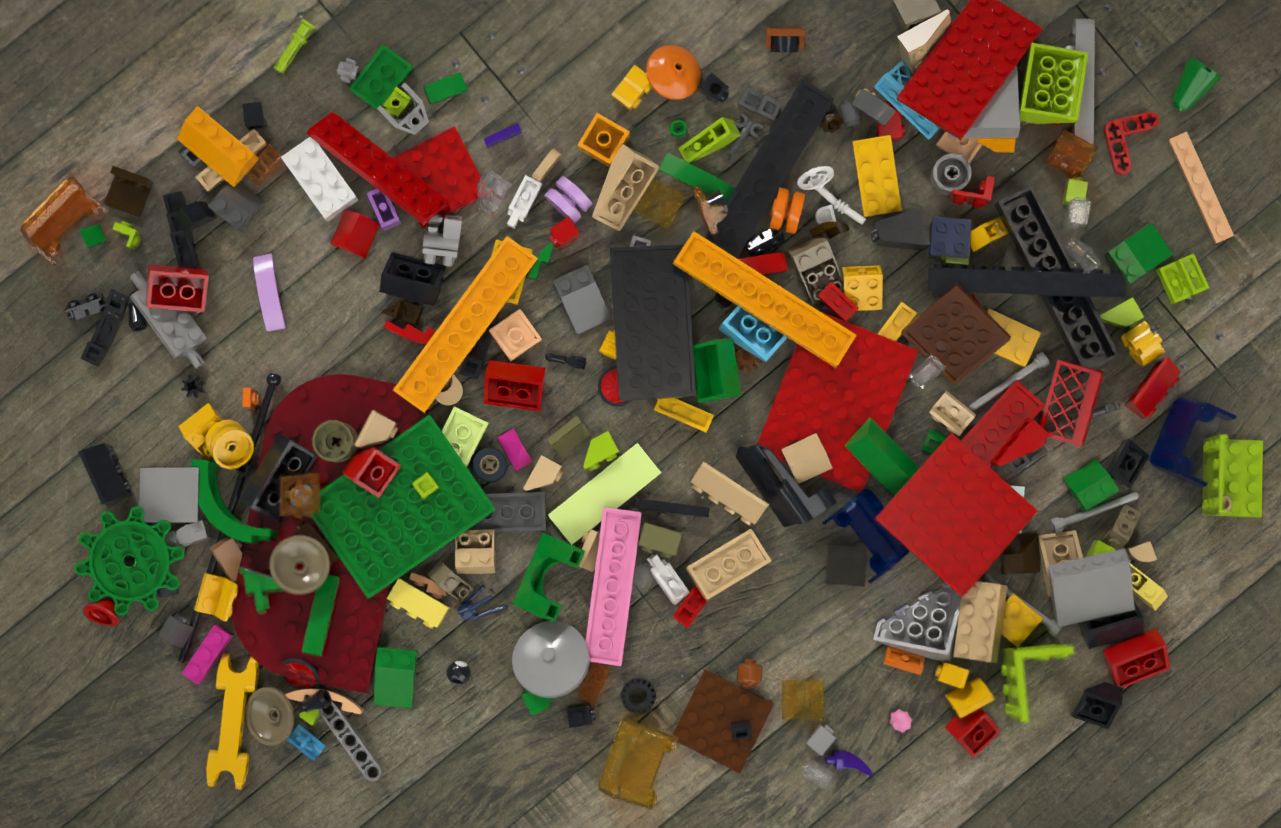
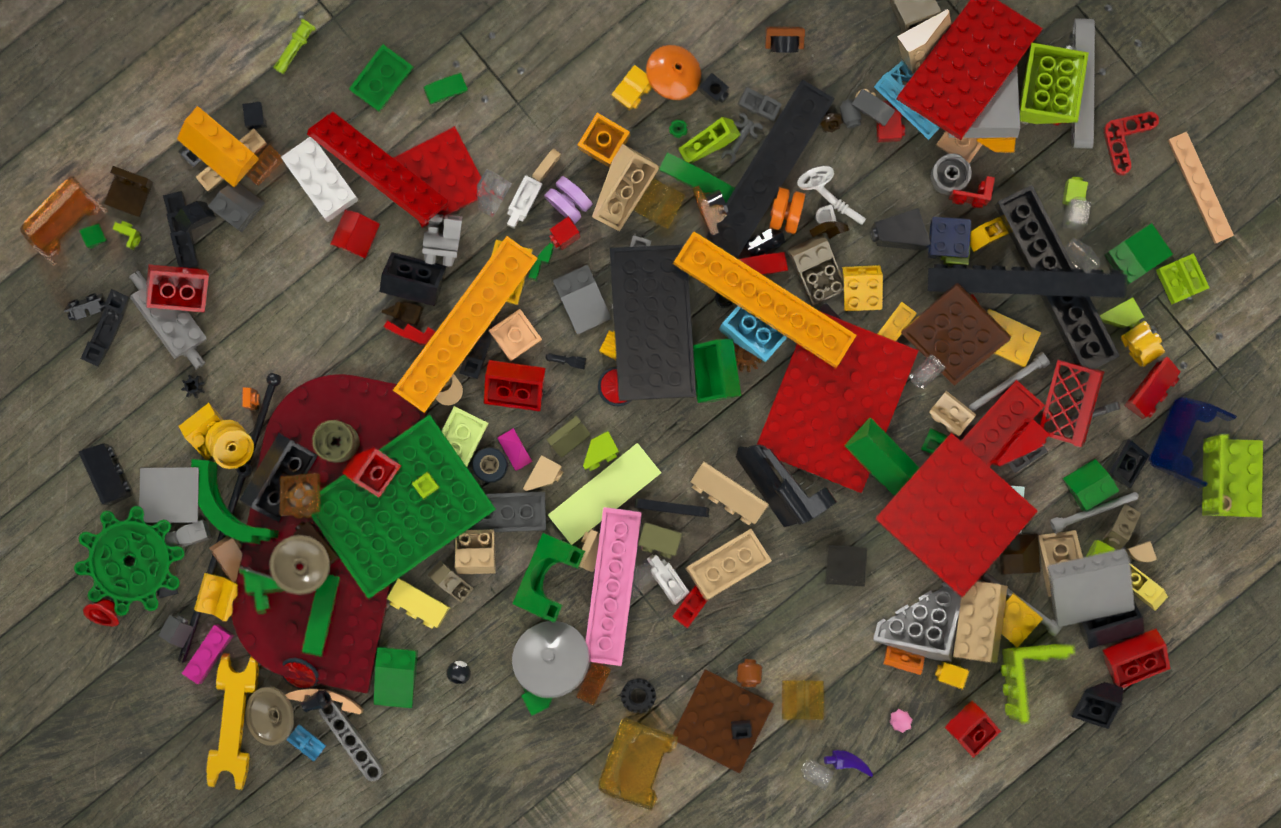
black cone [128,302,148,332] -> none
lavender slope [253,254,286,332] -> none
lime slope [299,709,320,726] -> none
light grey gear [337,58,360,83] -> none
tan slope [355,411,398,449] -> none
medium lavender brick [367,189,402,231] -> none
light grey piece [377,83,429,135] -> none
lime brick [383,86,413,120] -> none
medium nougat slope [410,572,448,599] -> none
dark blue plant [457,585,508,622] -> none
dark purple tile [484,124,522,149] -> none
black bracket [567,705,596,728] -> none
yellow plate [654,398,714,433] -> none
tan slope [781,433,832,484] -> none
light grey brick [805,725,836,756] -> none
red plate [817,282,859,322] -> none
clear blue windscreen [822,489,910,584] -> none
yellow plate [852,135,902,217] -> none
yellow slope [945,677,994,718] -> none
clear orange slope [1044,130,1098,178] -> none
green cone [1172,57,1222,112] -> none

